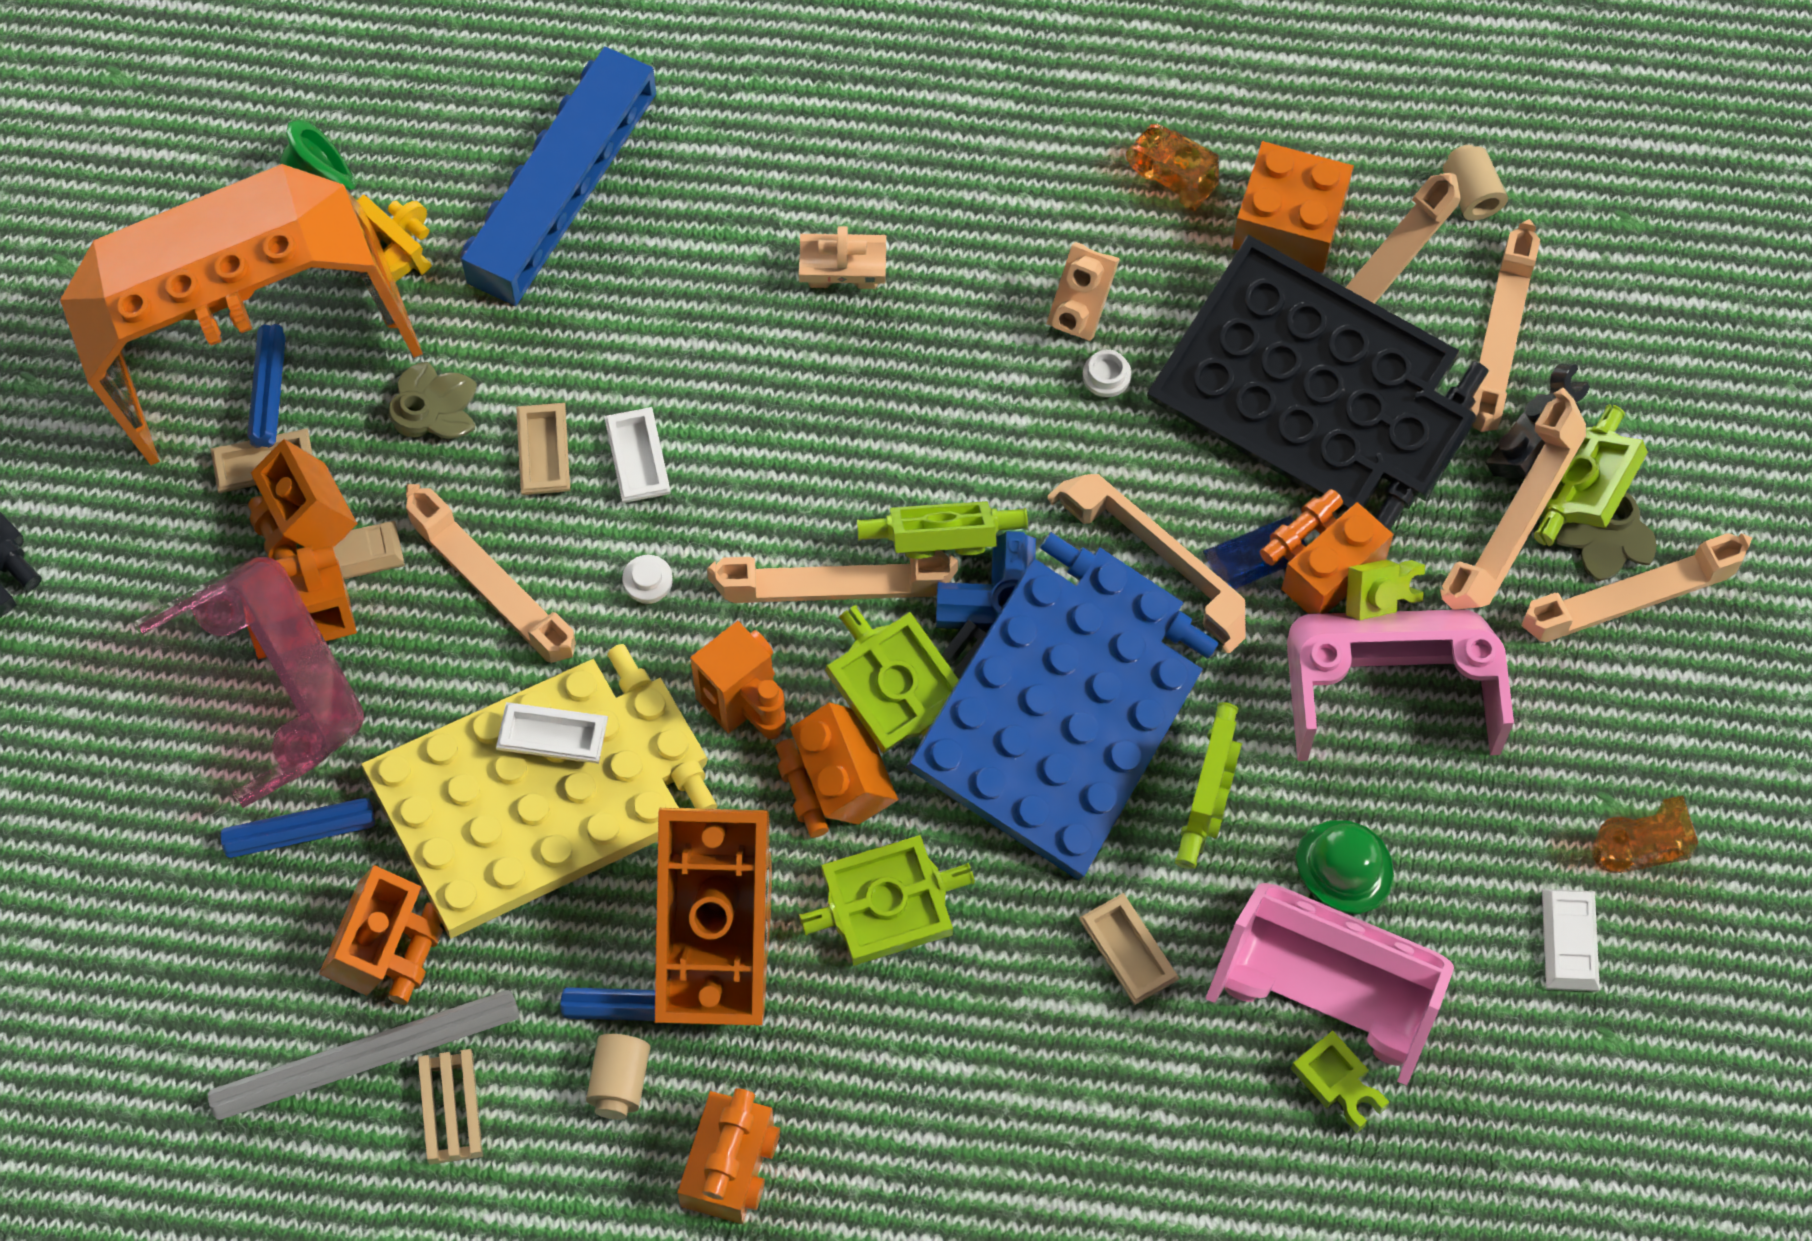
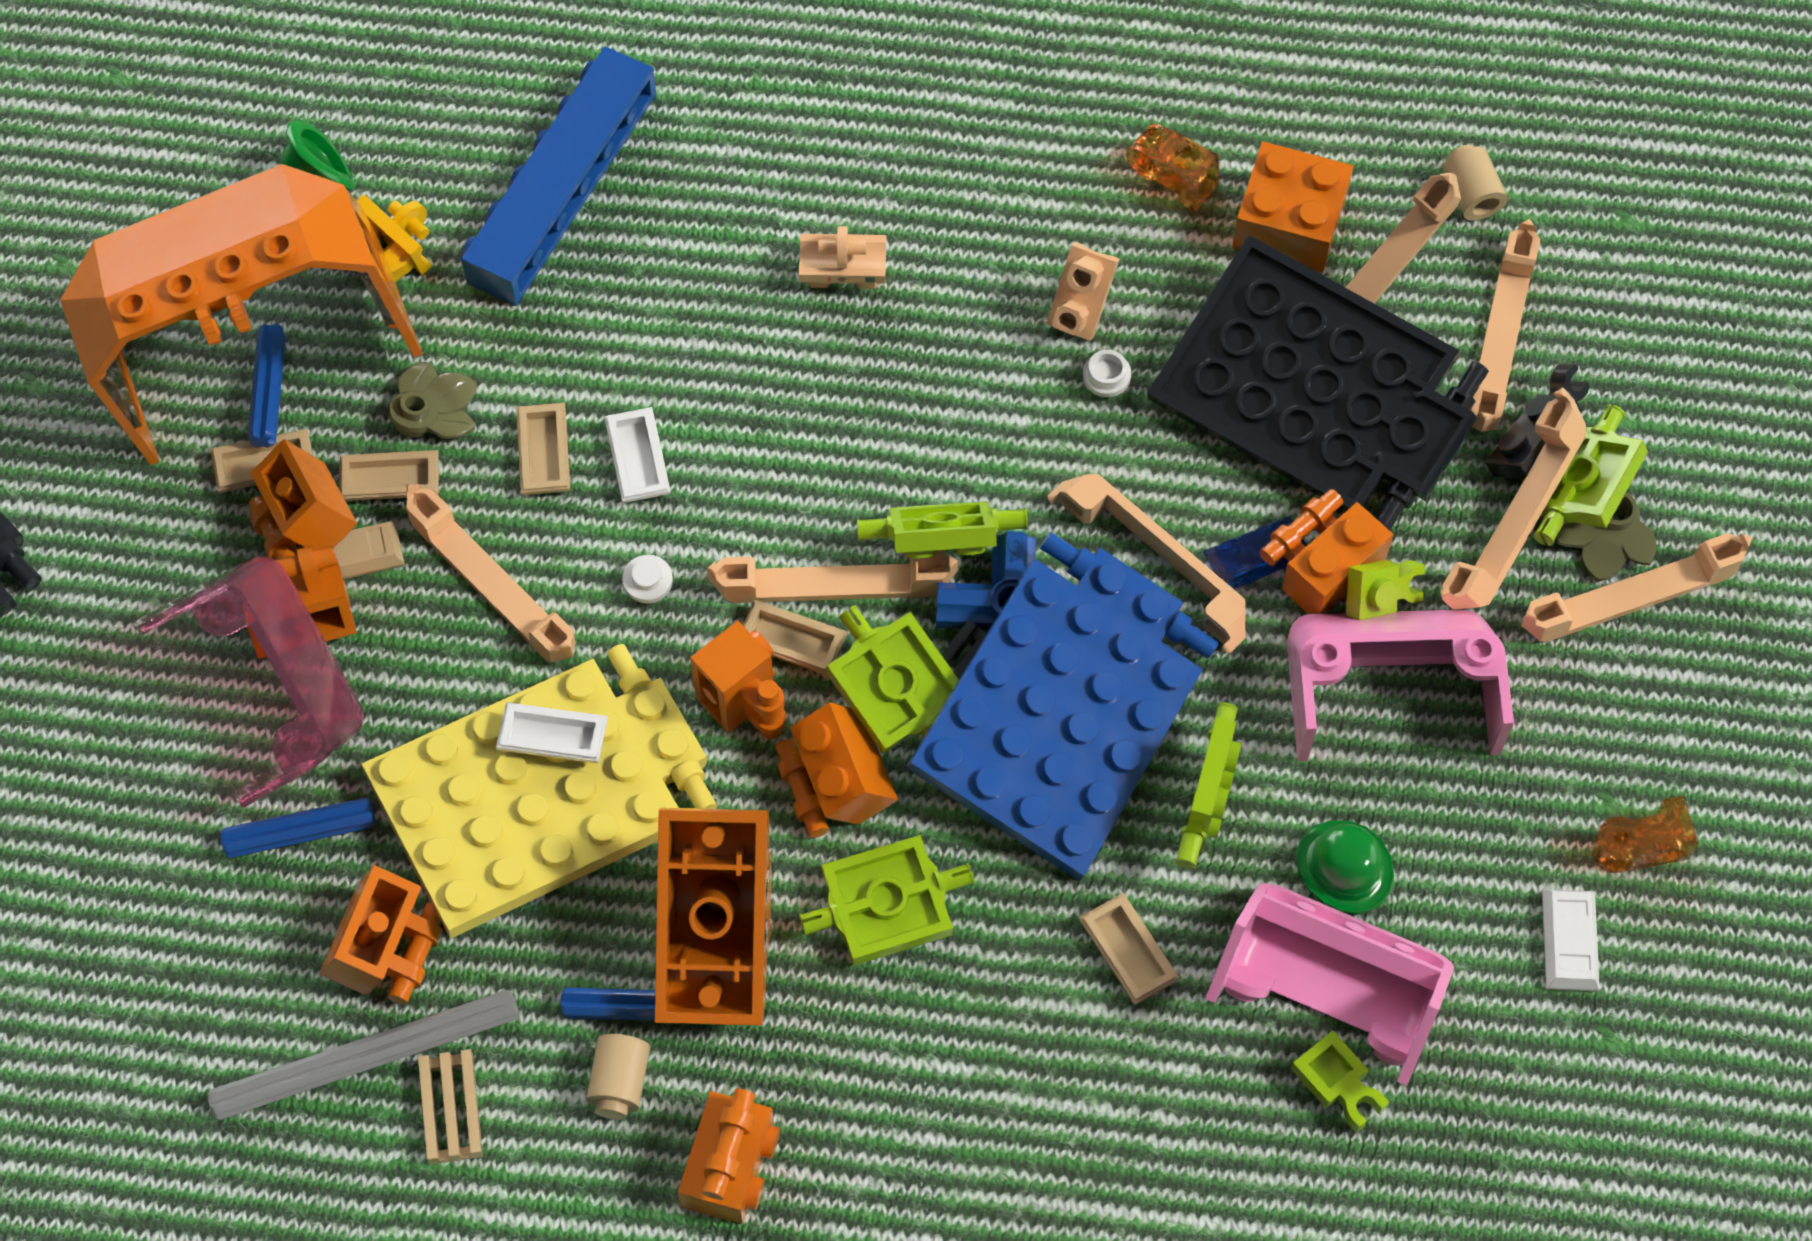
none -> tan tile [339,450,439,501]
none -> tan tile [743,599,848,676]

